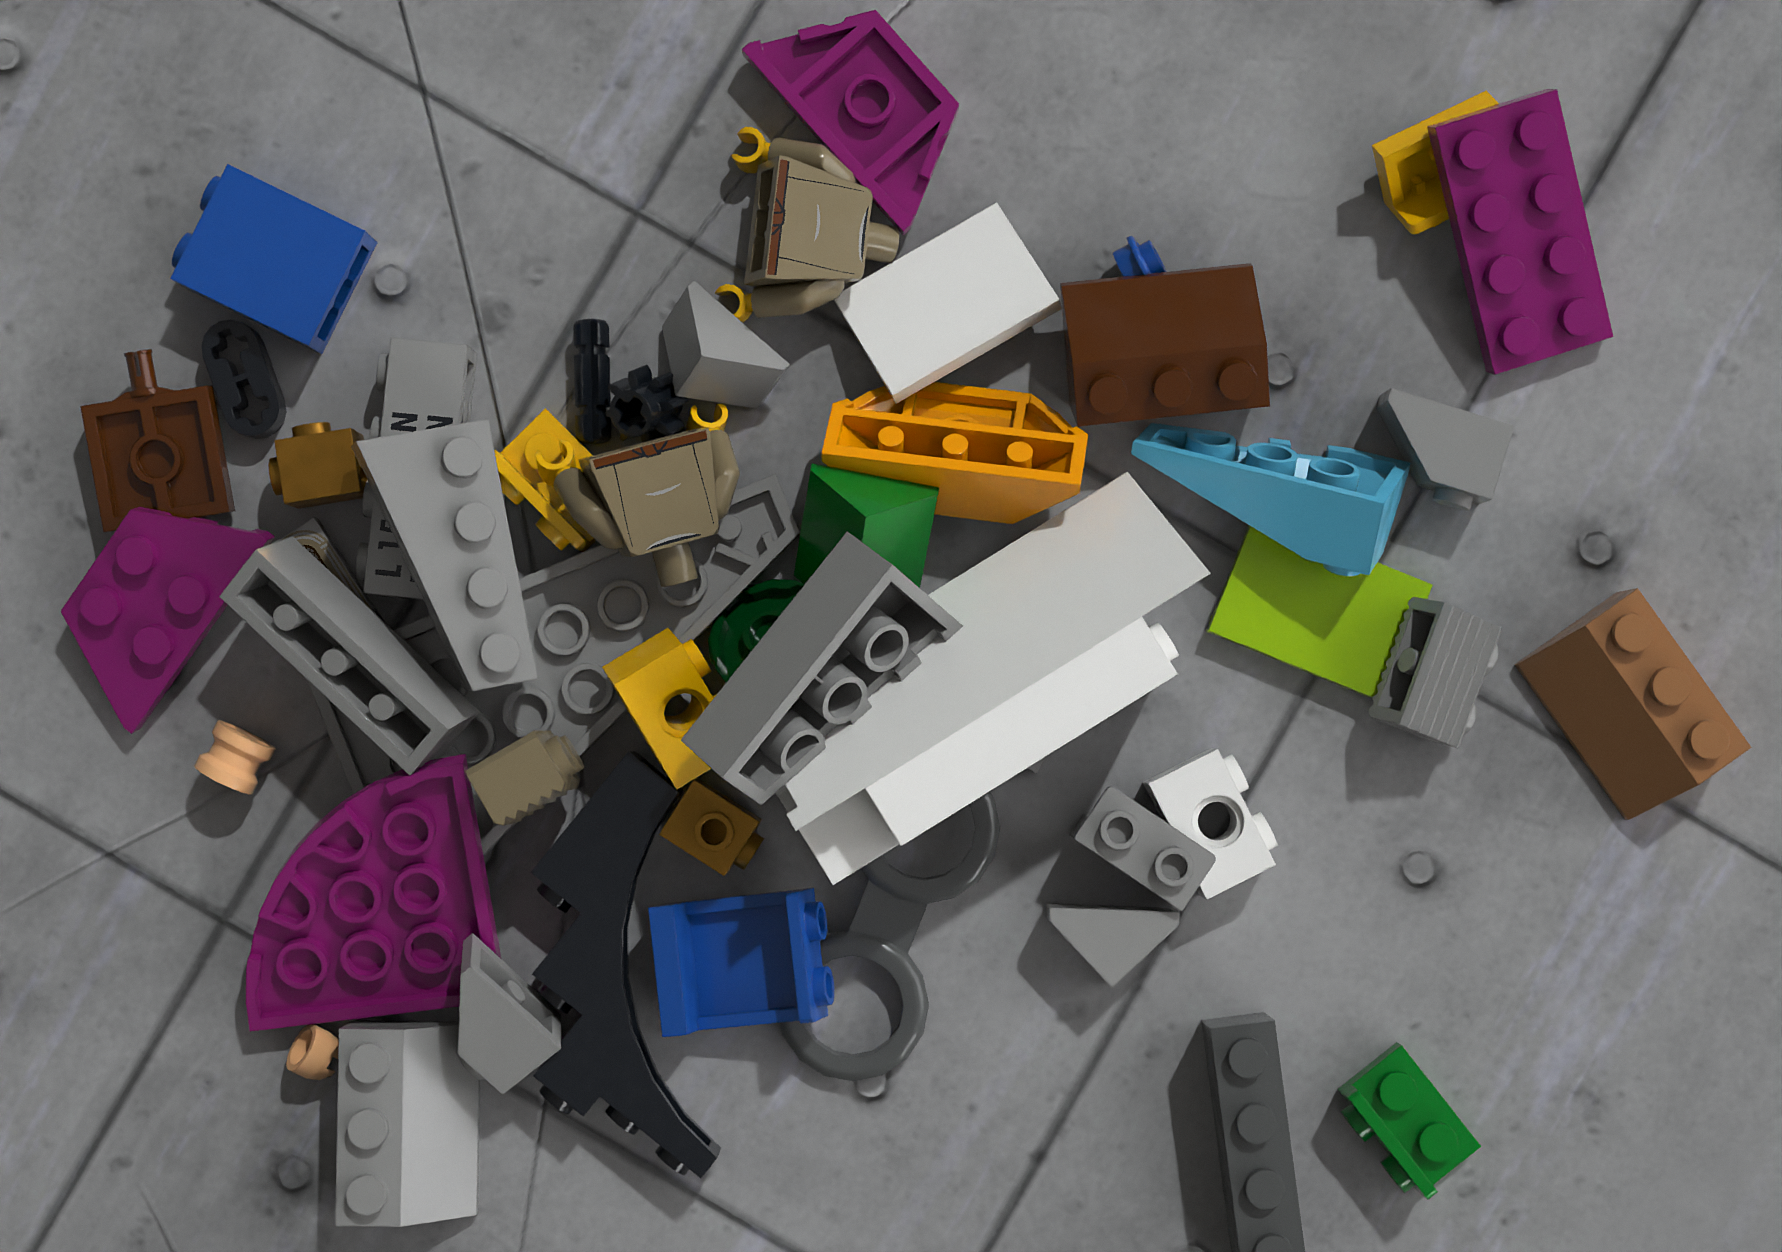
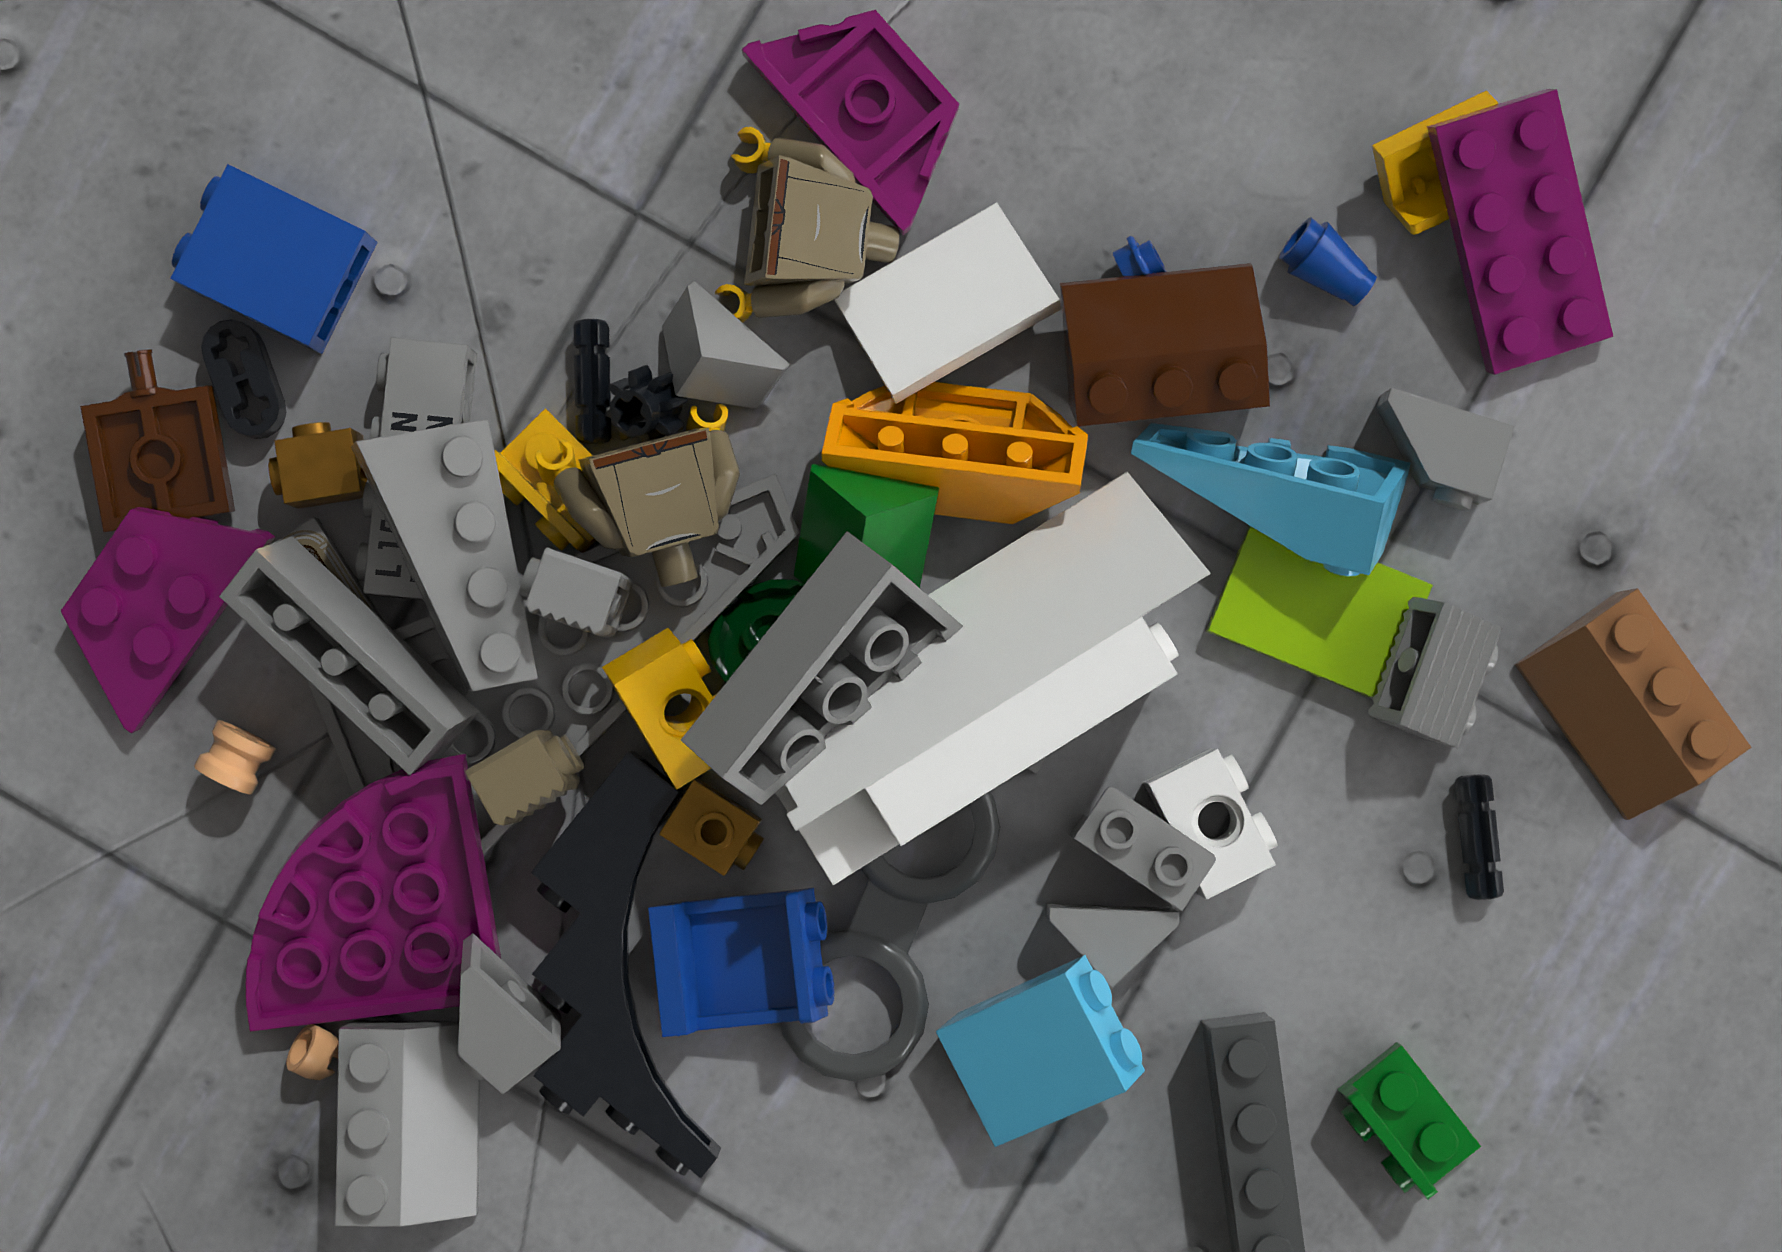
none -> light grey brick [519,547,633,639]
none -> medium azure brick [936,955,1145,1147]
none -> blue cone [1279,217,1377,306]
none -> black axle [1455,774,1504,900]

